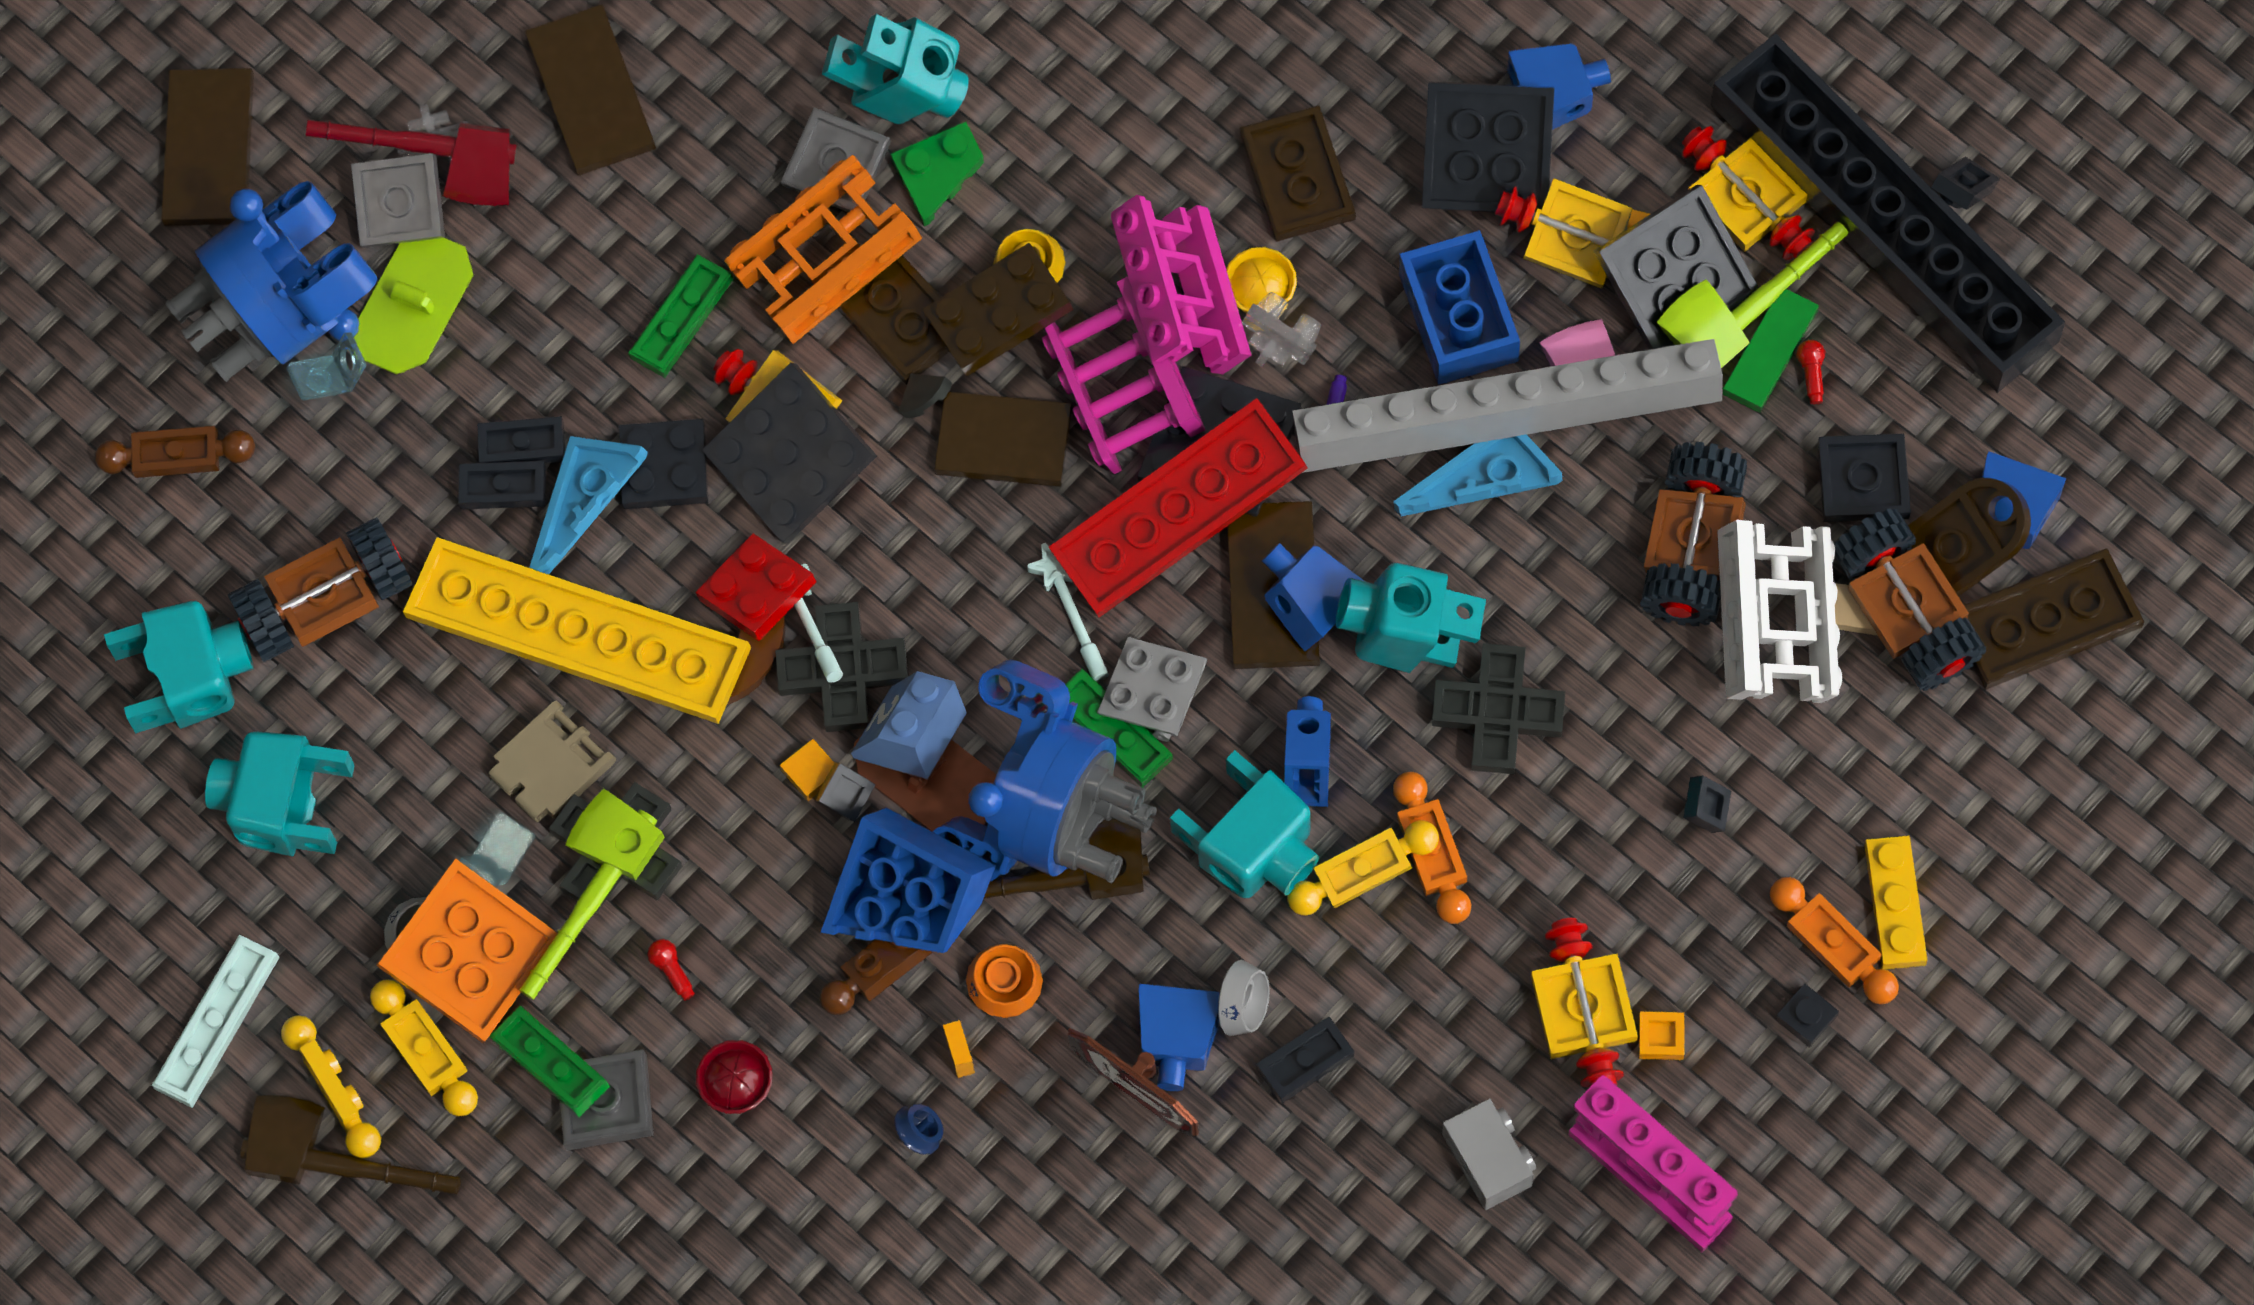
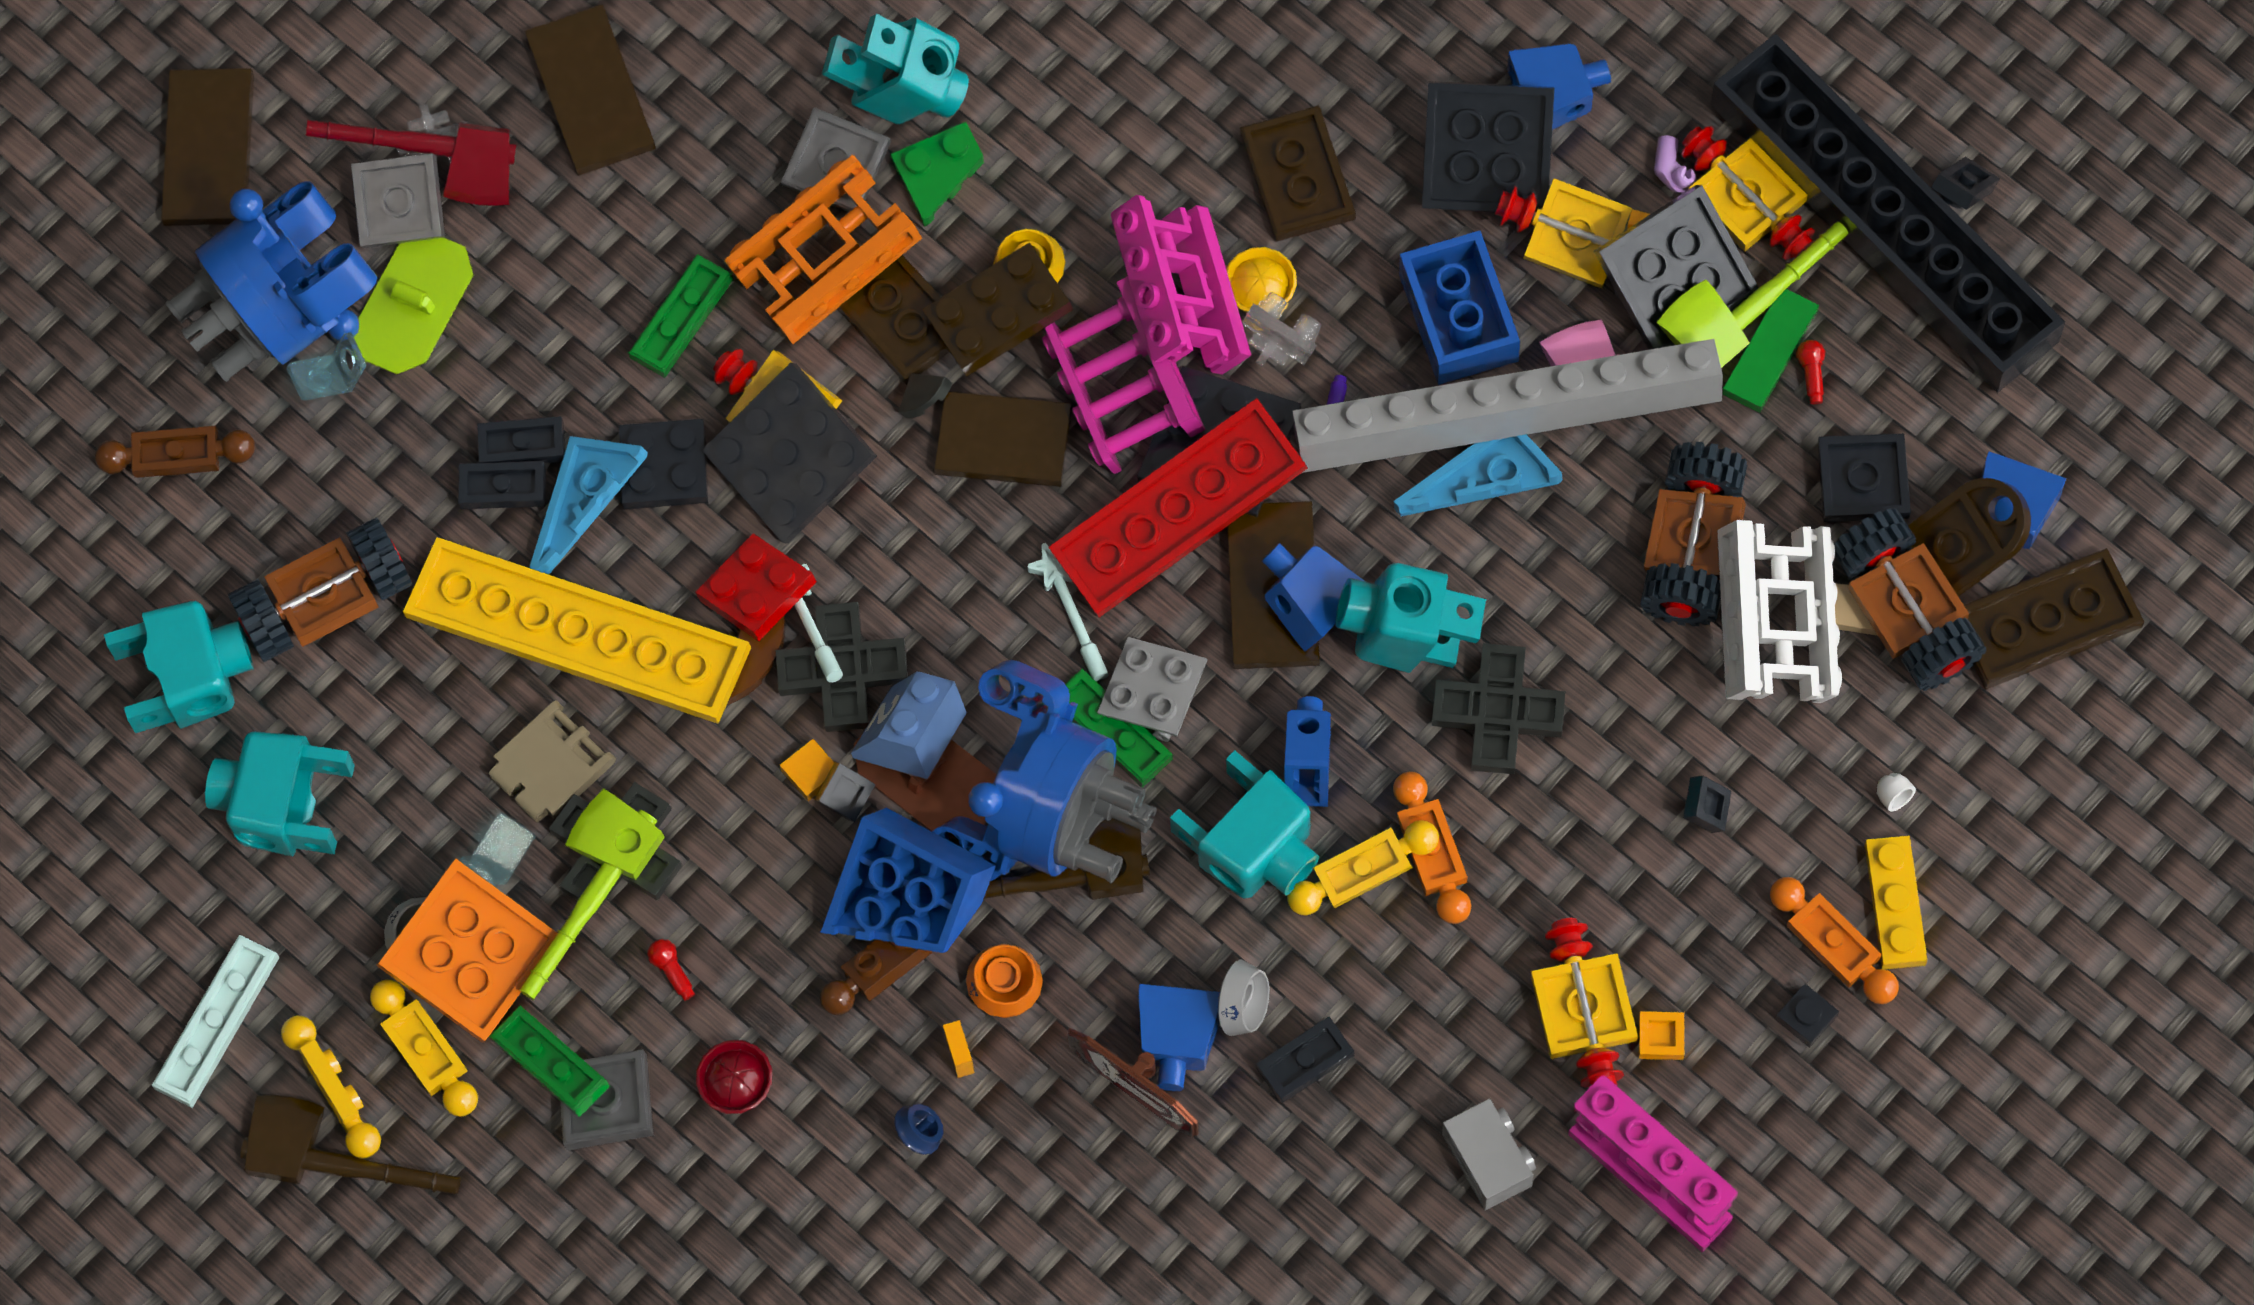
none -> lavender arm [1654,135,1696,193]
none -> white hinge [1877,773,1916,812]

